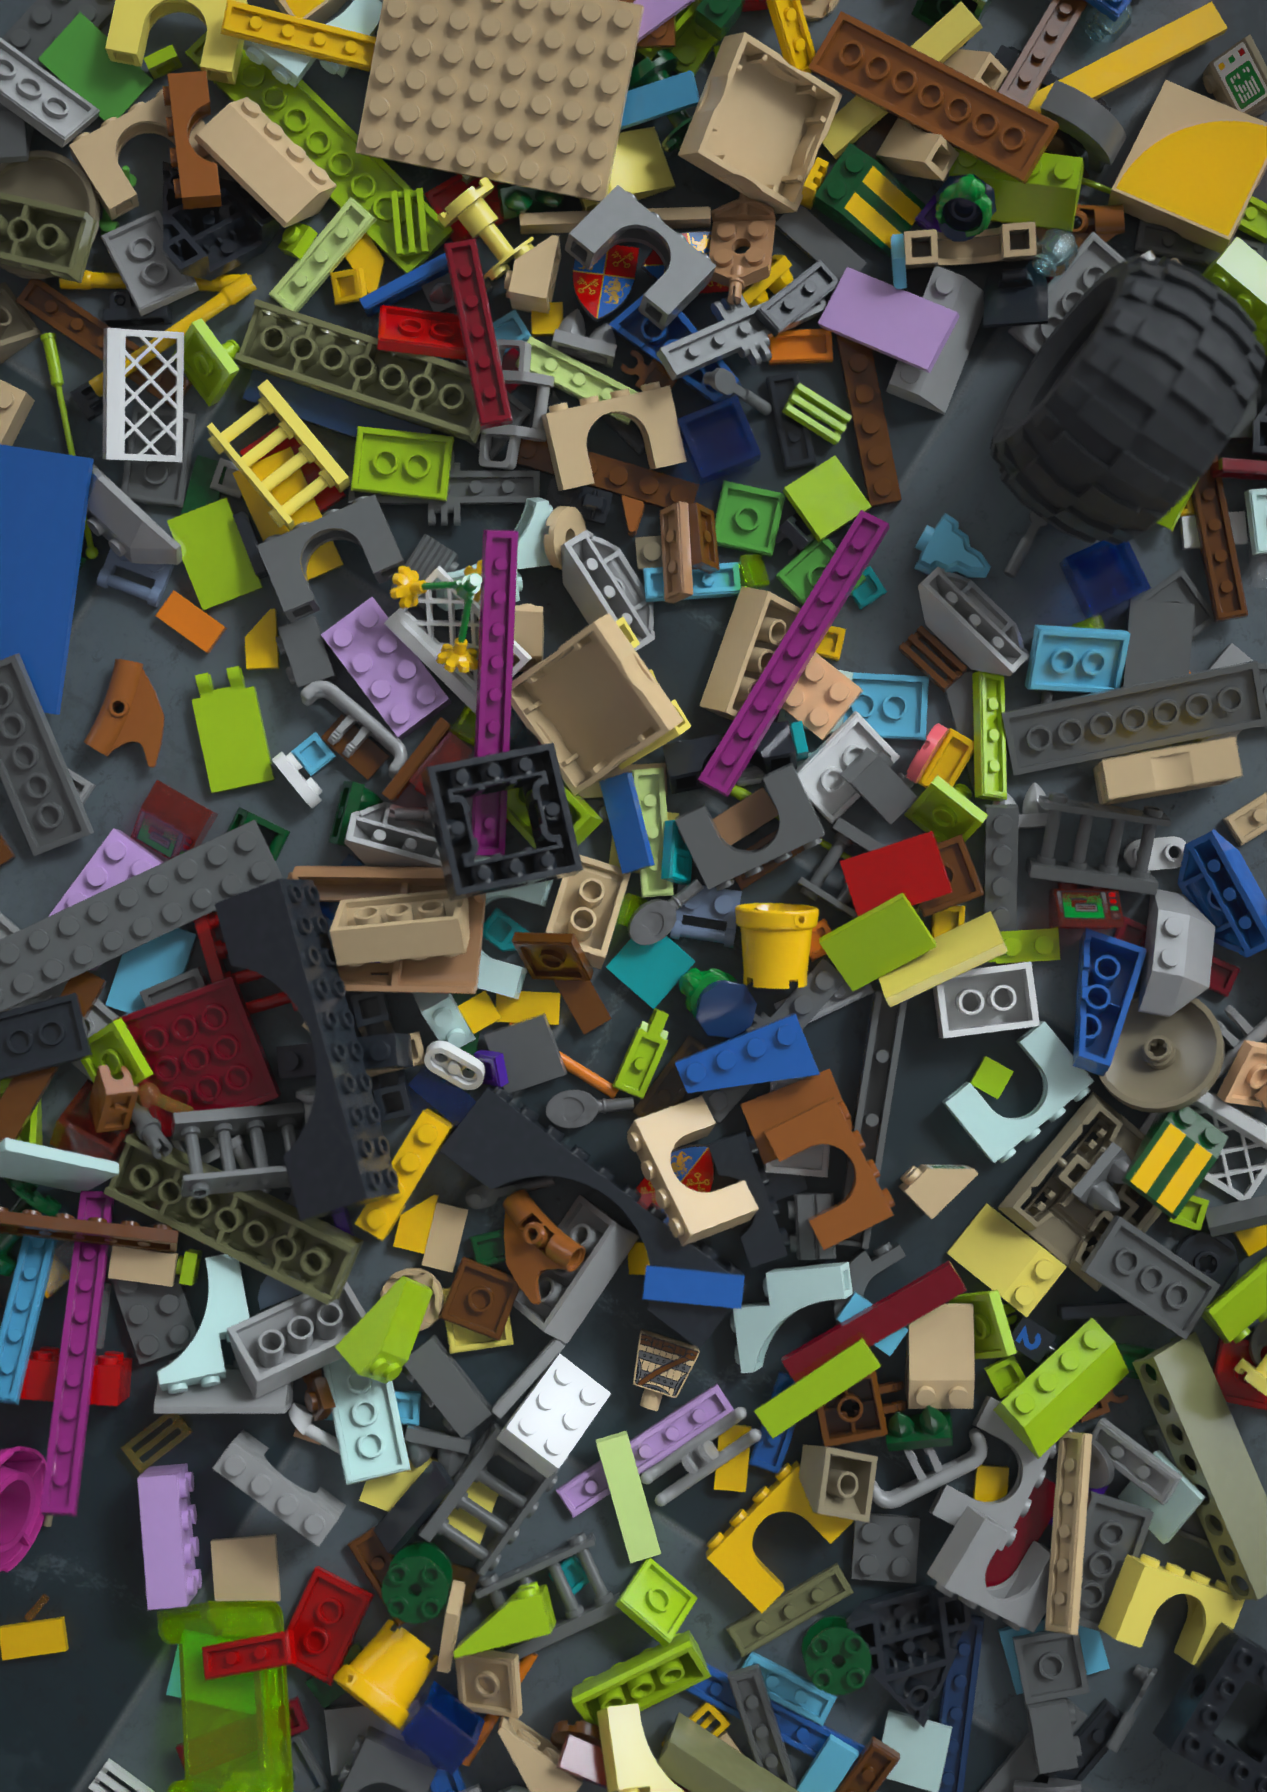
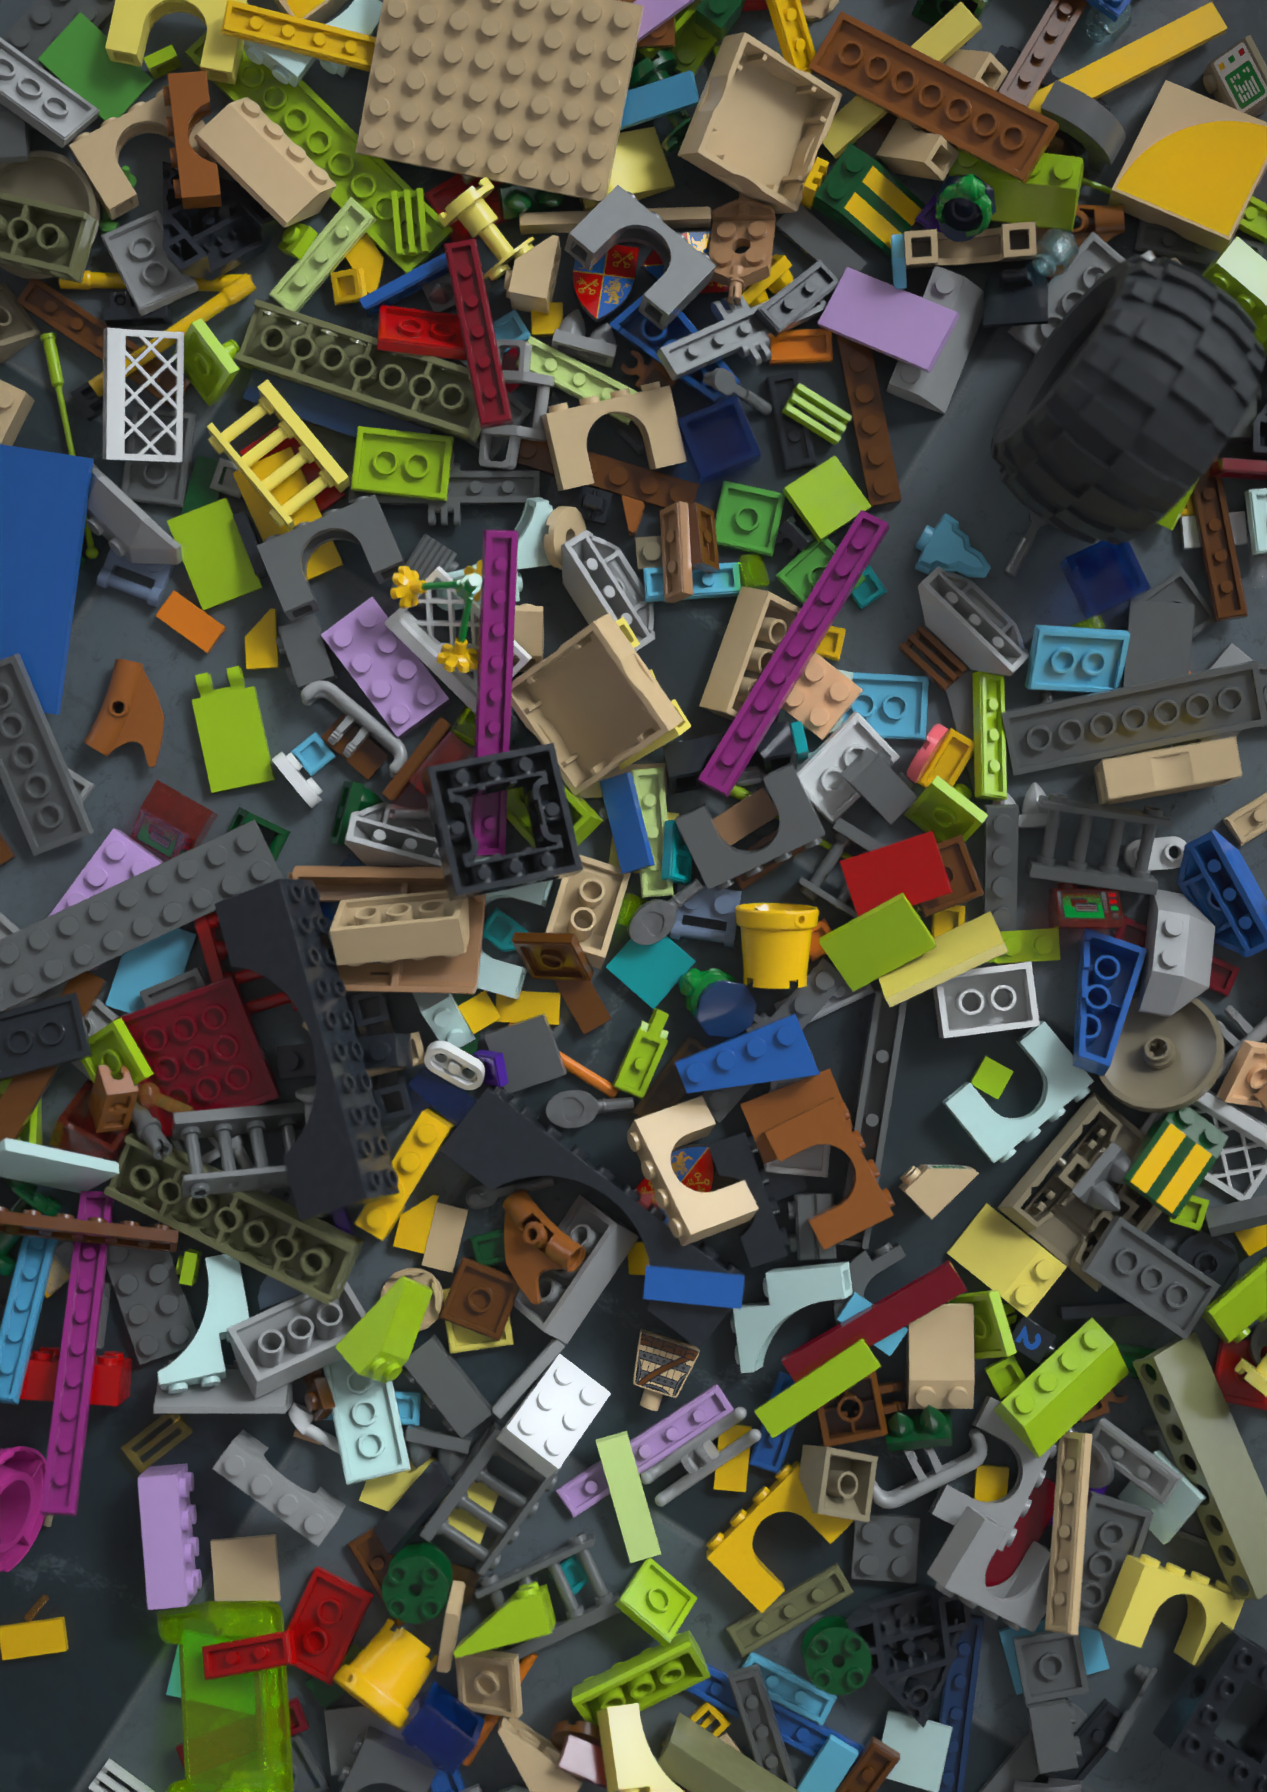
tan tile [108,1246,178,1287] -> none

